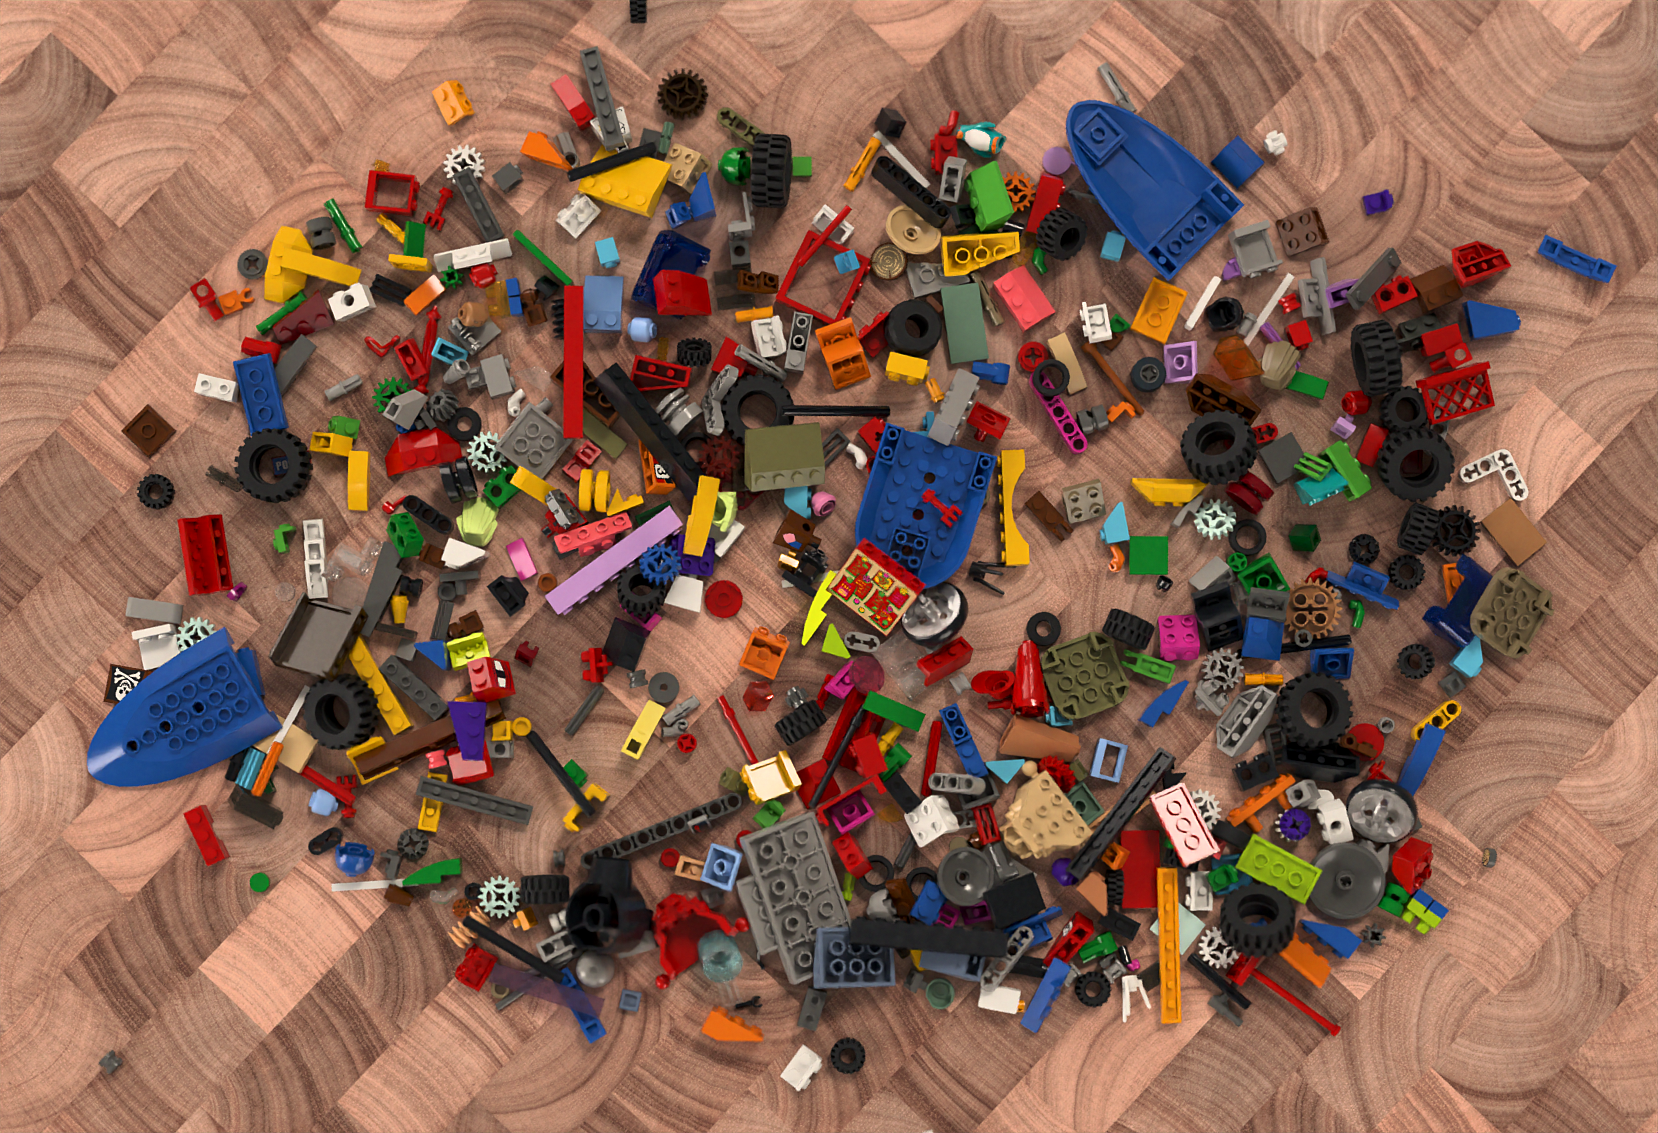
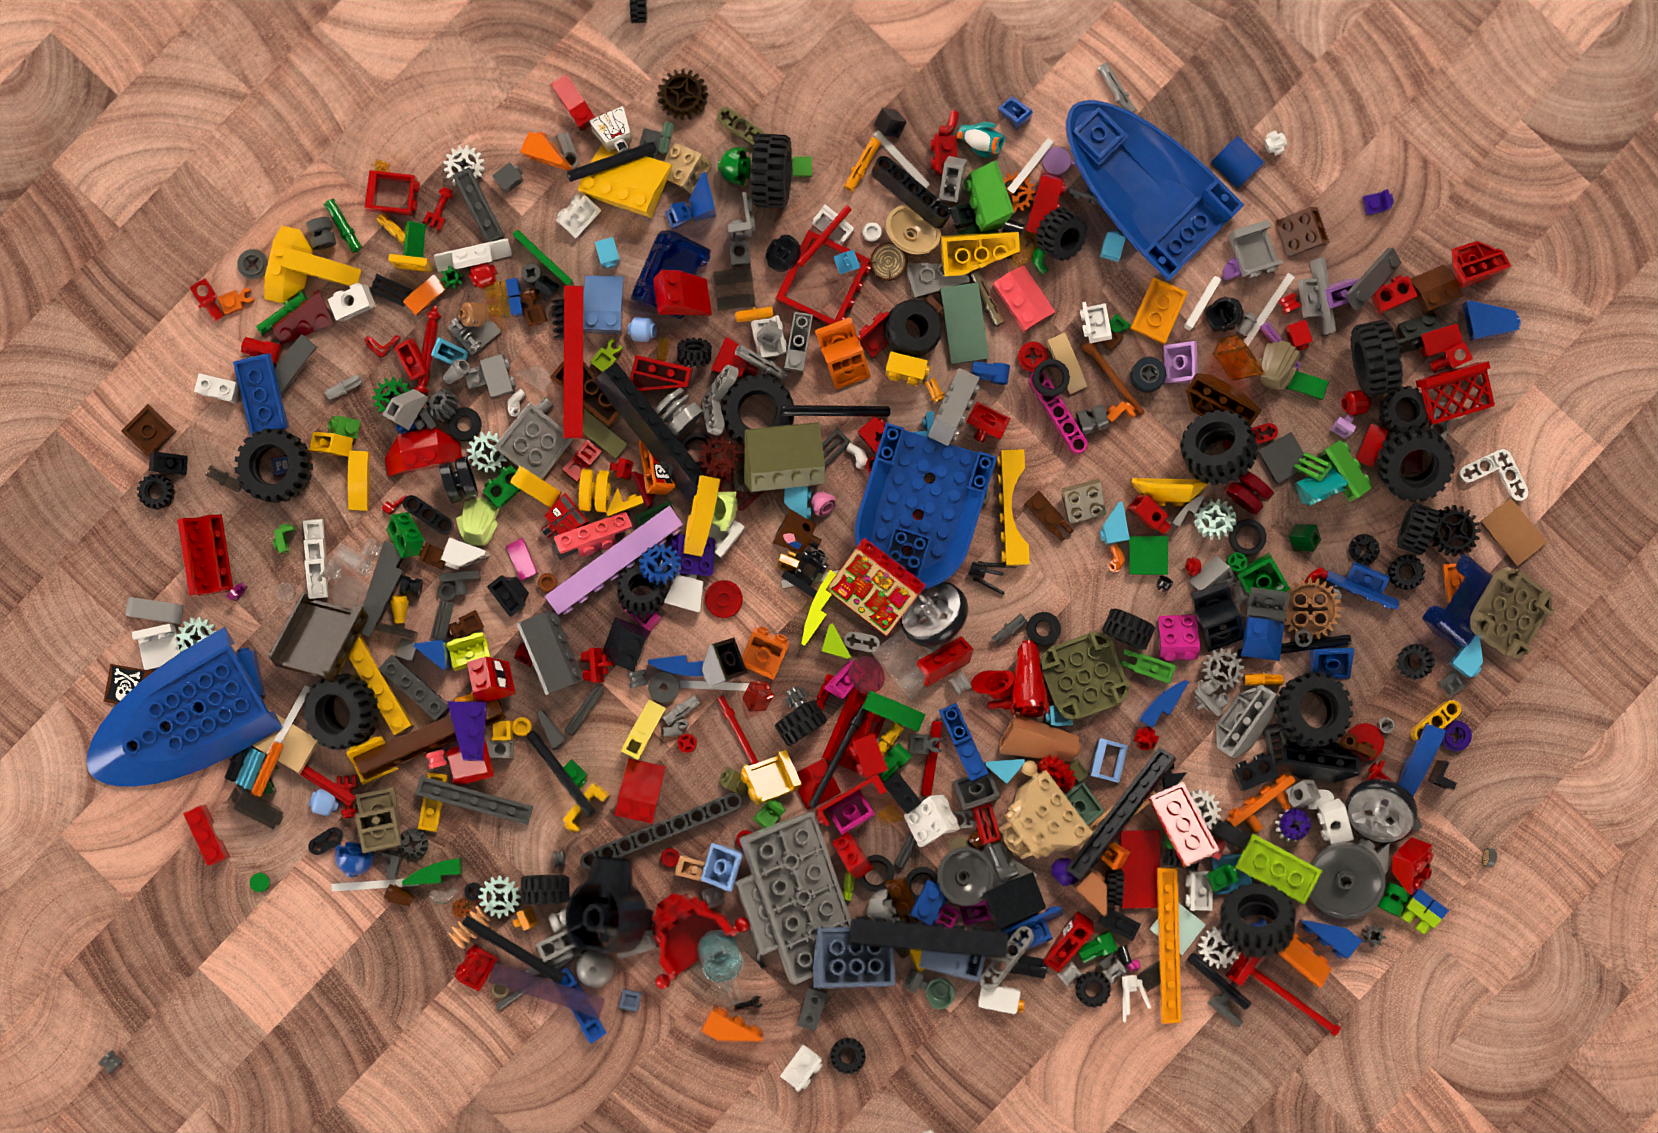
light orange bracket [432,80,474,125] -> none
dark grey hinge [545,489,579,529] -> none
dark grey plate [580,46,625,150] -> none
slope [687,814,713,835] -> none
reddish brown slope [737,270,779,294] -> none
red hinge [921,488,963,528] -> none
light grey beam [928,773,985,795] -> none
blue bracket [1020,958,1071,1033] -> none
green arm [1349,599,1365,628] -> none
blue slope [1537,235,1617,283] -> none
none -> black slope [149,451,188,475]
none -> dark tan bracket [355,787,402,853]
none -> dark grey slope [516,610,584,695]
none -> dark grey wheel [521,264,542,285]
none -> dark grey slope [537,710,566,750]
none -> lime plate [590,338,623,372]
none -> red tile [609,458,634,481]
none -> red slope [614,758,666,824]
none -> dark red slope [630,471,656,509]
none -> blue slope [648,655,704,677]
none -> white sticker [680,680,766,692]
none -> black slope [702,637,747,687]
none -> light grey tile [756,320,783,346]
none -> black tile [766,235,801,272]
none -> white tile [863,222,882,242]
none -> dark grey plate [909,734,943,755]
none -> dark grey pin [991,613,1028,646]
none -> blue slope [998,96,1033,131]
none -> white sticker [1007,138,1054,193]
none -> red torso [1126,494,1171,534]
none -> red gear [1134,727,1159,751]
none -> red plate [1185,557,1202,577]
none -> black panel [1428,760,1457,790]
none -> dark purple gear [1442,720,1472,751]

